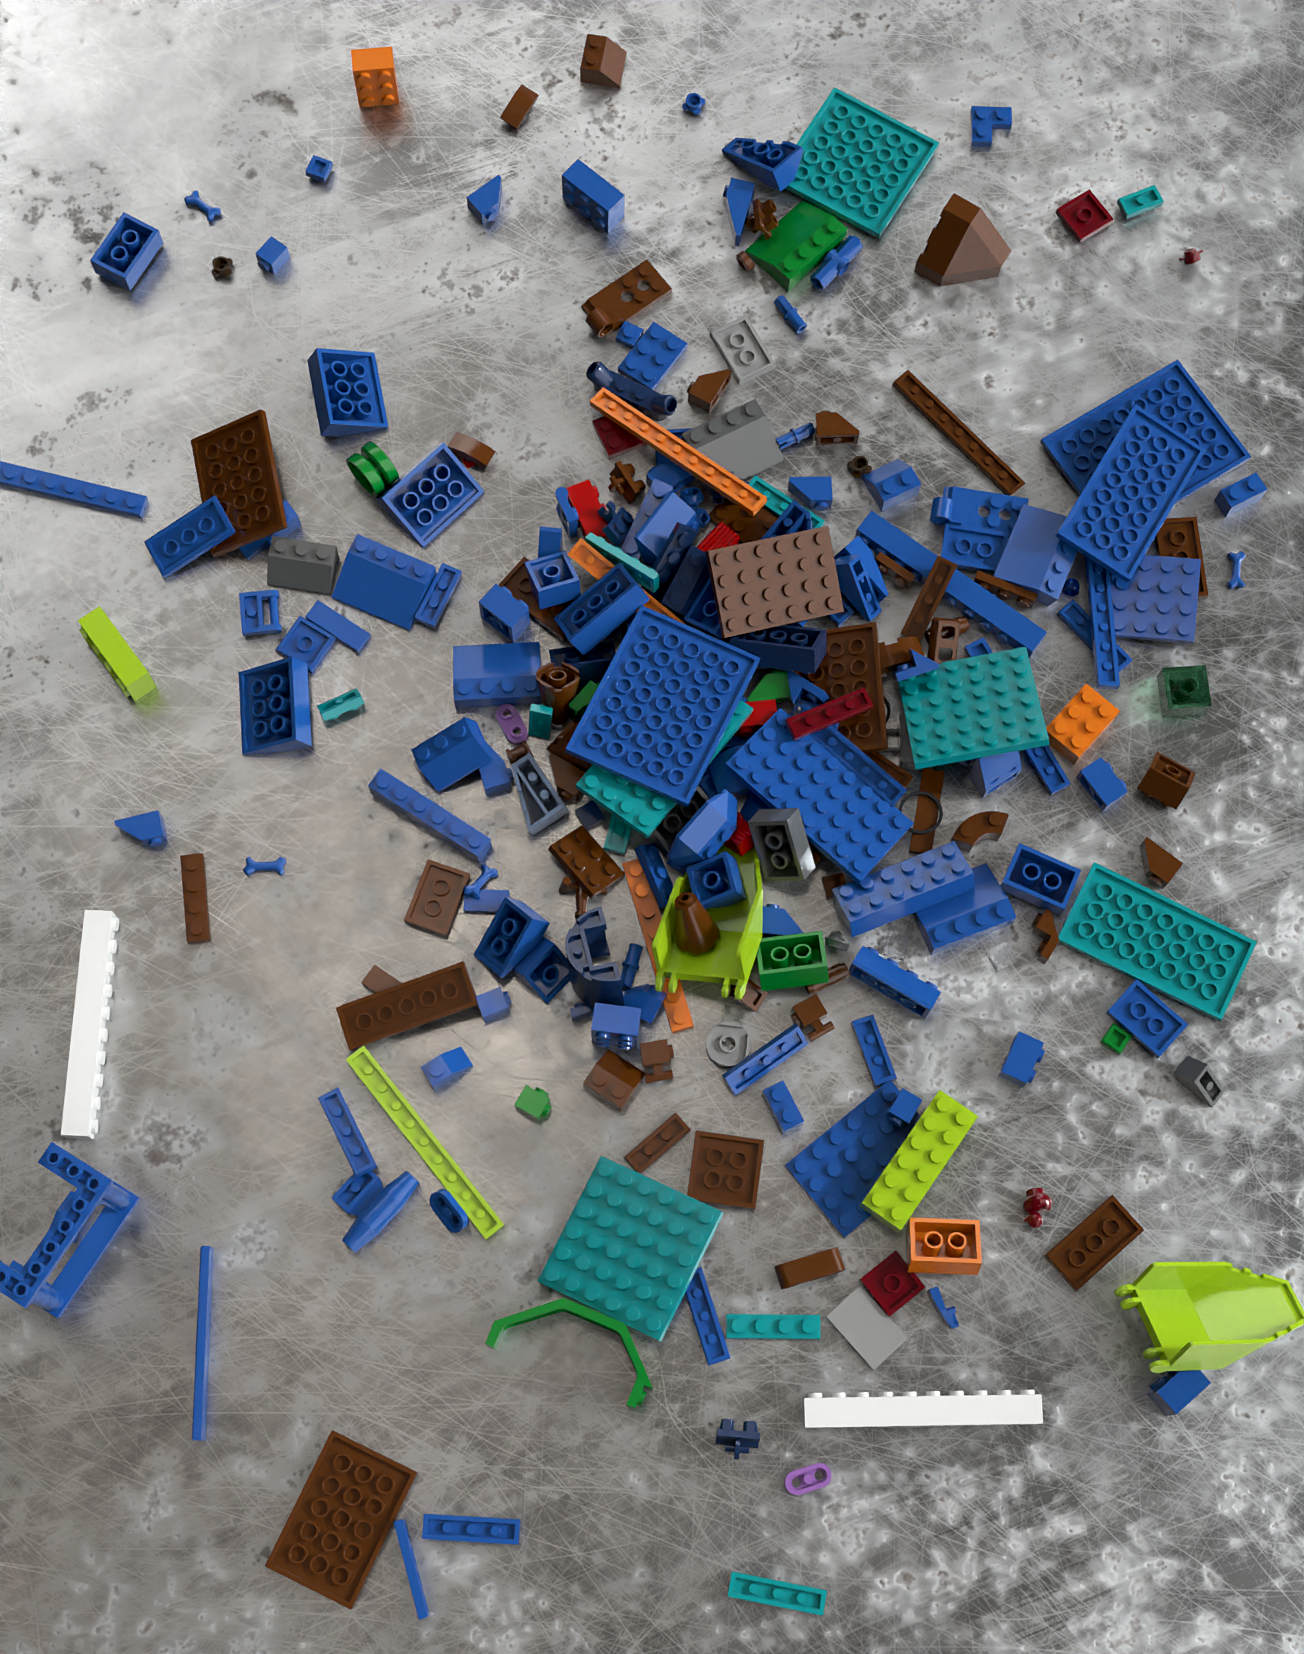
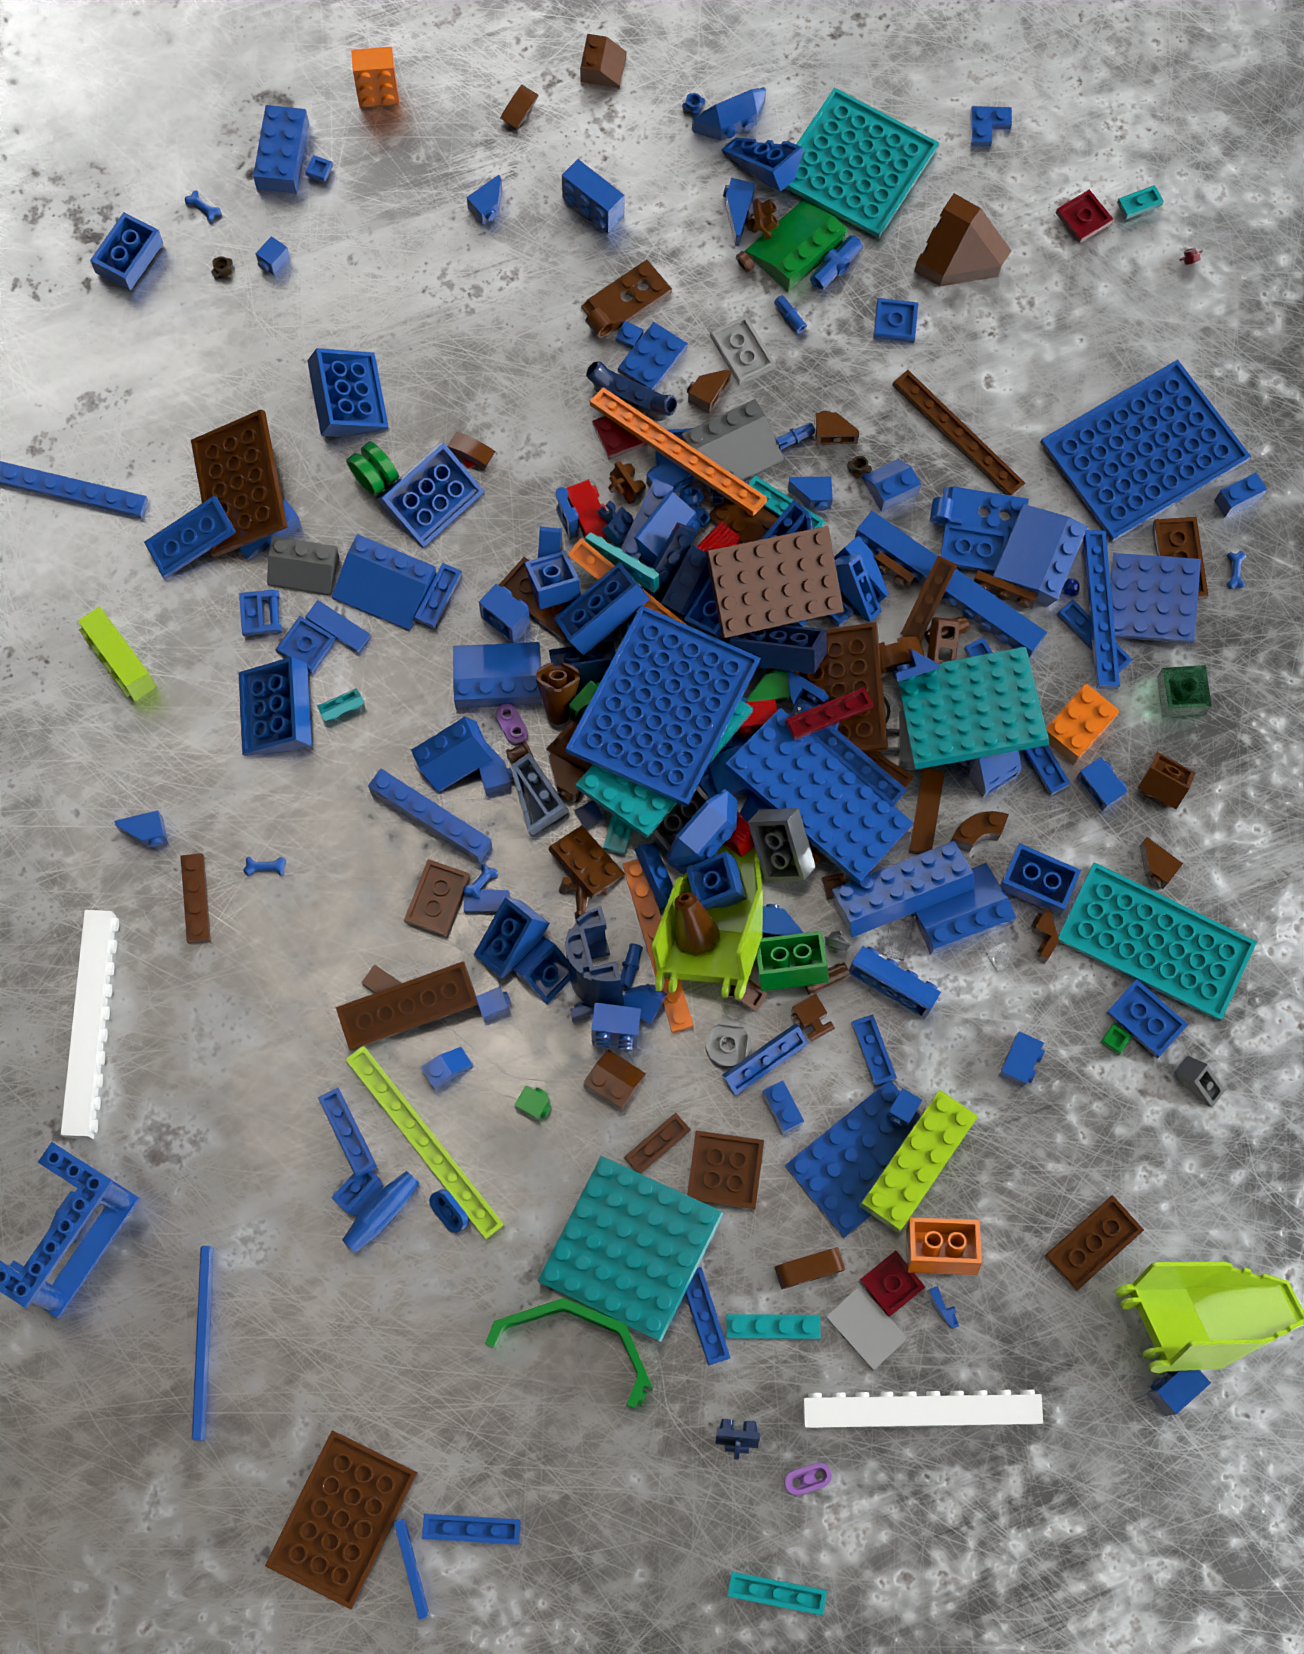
teal plate [528,703,553,740] -> none
reddish brown brick [639,1039,674,1083] -> none
black piece [898,791,943,835] -> none
dark red animal [1023,1187,1052,1228] -> none
blue plate [1055,404,1206,583] -> none
none -> blue brick [253,105,309,194]
none -> blue wedge [692,87,766,141]
none -> blue tile [873,298,919,343]

